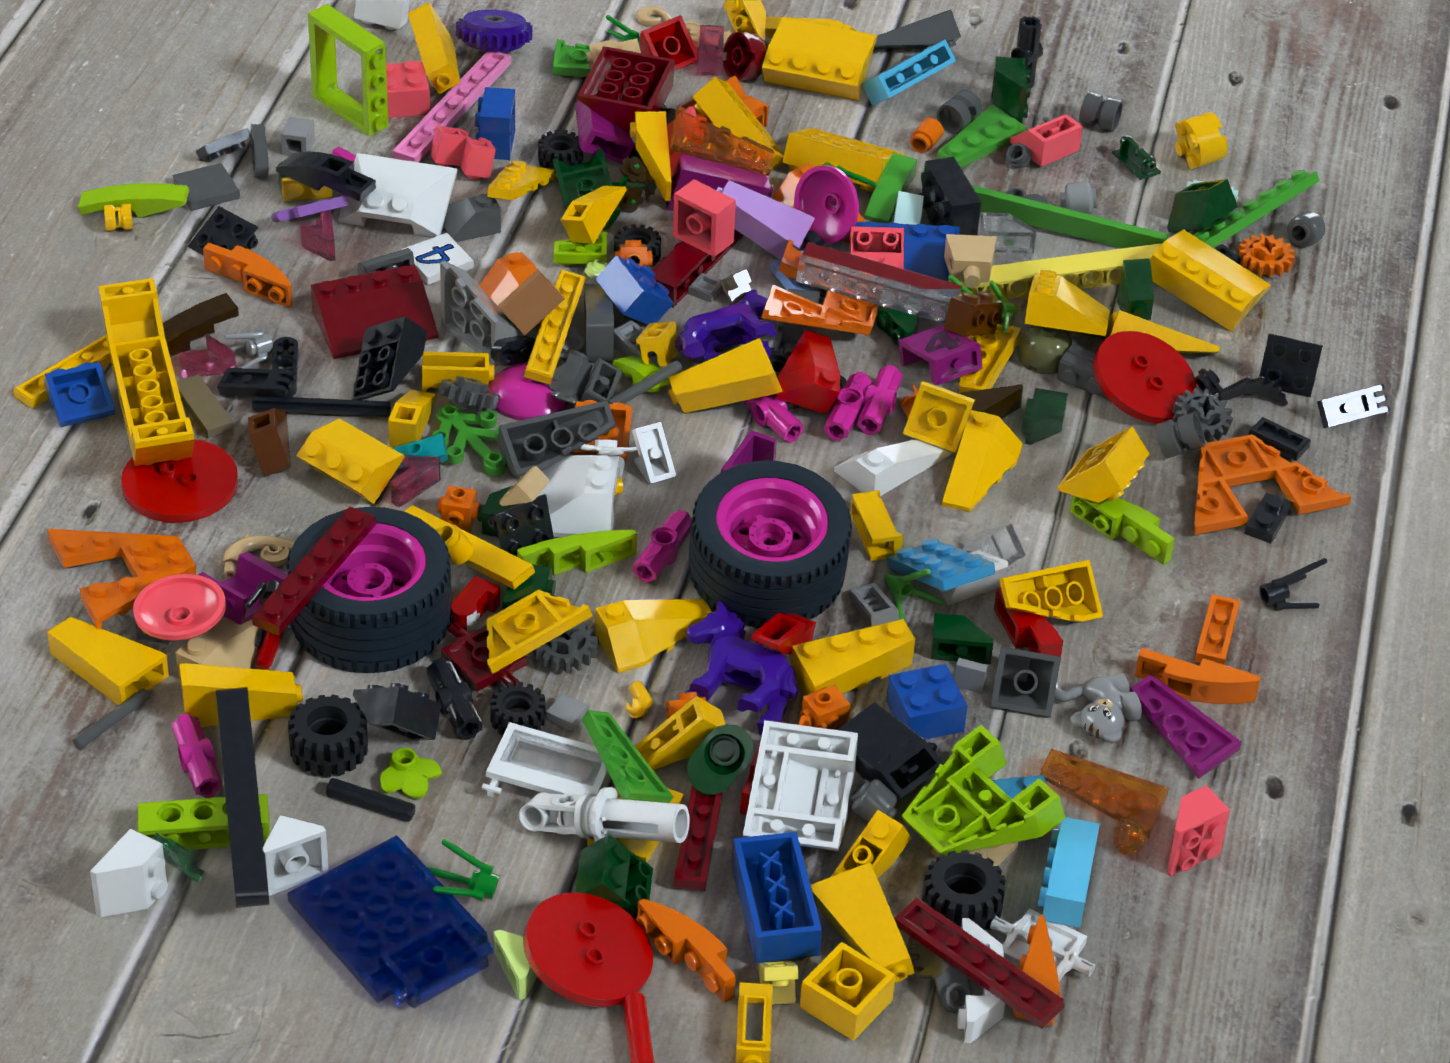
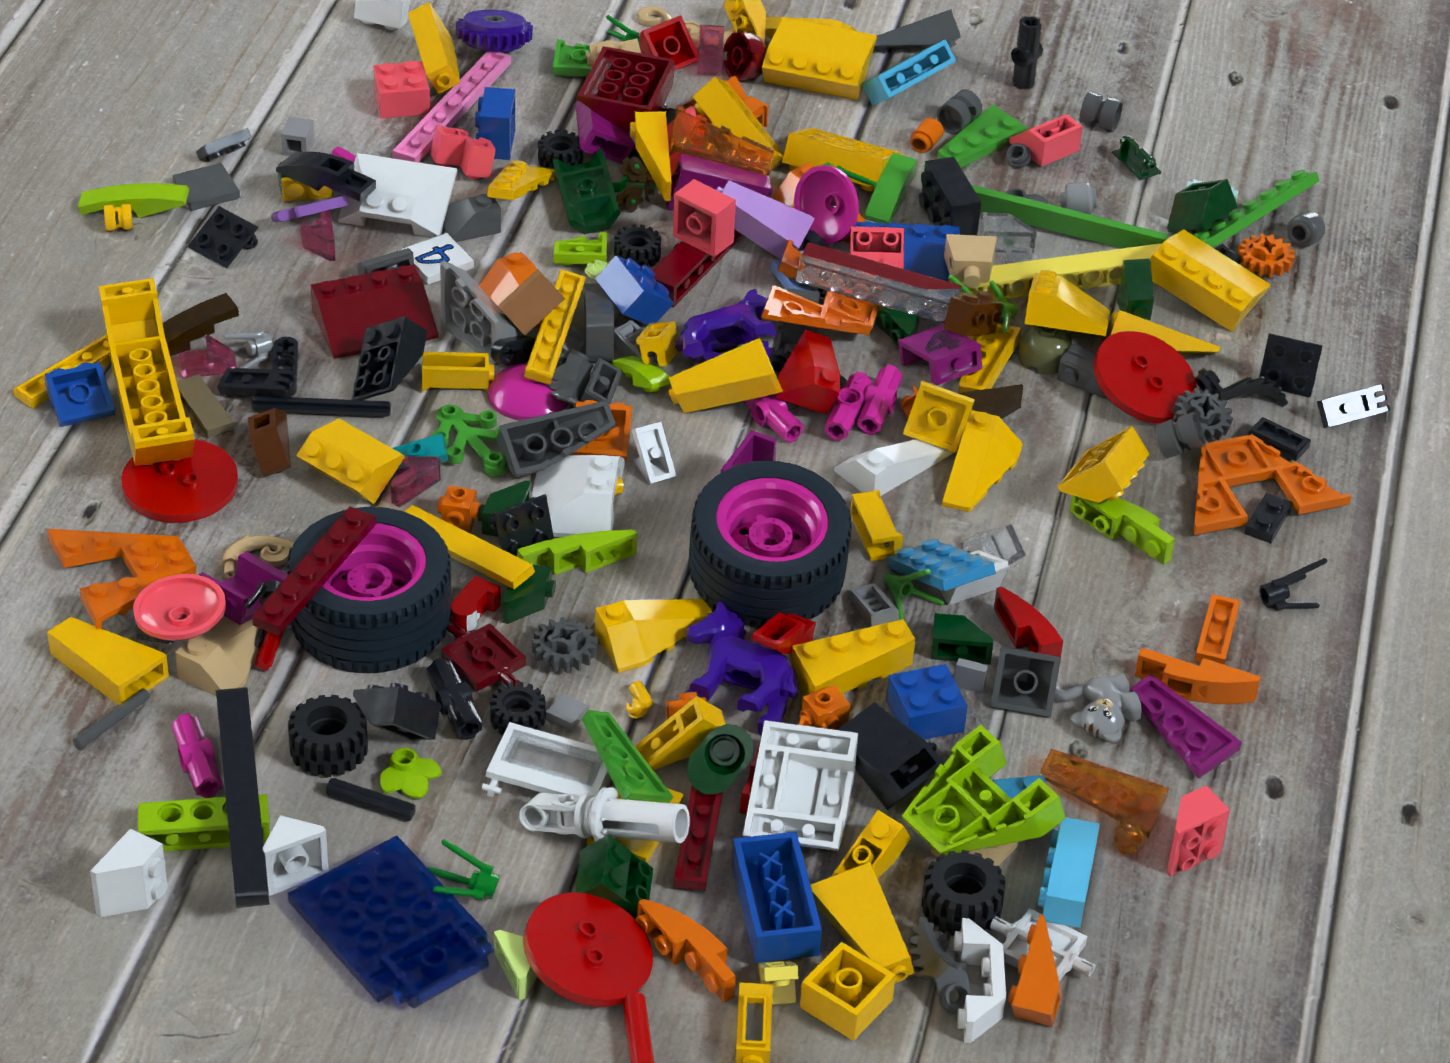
clear green slope [153,833,205,882] -> none
yellow slope [179,663,303,728] -> none
orange slope [203,243,293,308] -> none
dark grey beam [250,124,269,178] -> none
lime window [308,4,389,136] -> none
yellow slope [388,390,437,447] -> none
yellow brick [436,524,473,565] -> none
dark grey gear [438,376,500,412] -> none
yellow wing [487,590,593,674] -> none
tan slope [499,466,550,506] -> none
yellow slope [561,186,627,244] -> none
white plate [581,440,637,456] -> none
dark grey bar [608,360,682,404] -> none
orange brick [614,240,652,267] -> none
dark pink piece [633,509,692,583] -> none
light grey tile [688,273,723,303] -> none
piece [720,269,752,305] -> none
dark grey head [850,779,898,824] -> none
light aqua slope [893,191,924,225] -> none
dark red plate [894,898,1065,1029] -> none
dark green slope [991,57,1031,123] -> none
yellow wedge [999,559,1103,623] -> none
clear green slope [1021,388,1068,445] -> none
yellow brick [1175,112,1228,170] -> none

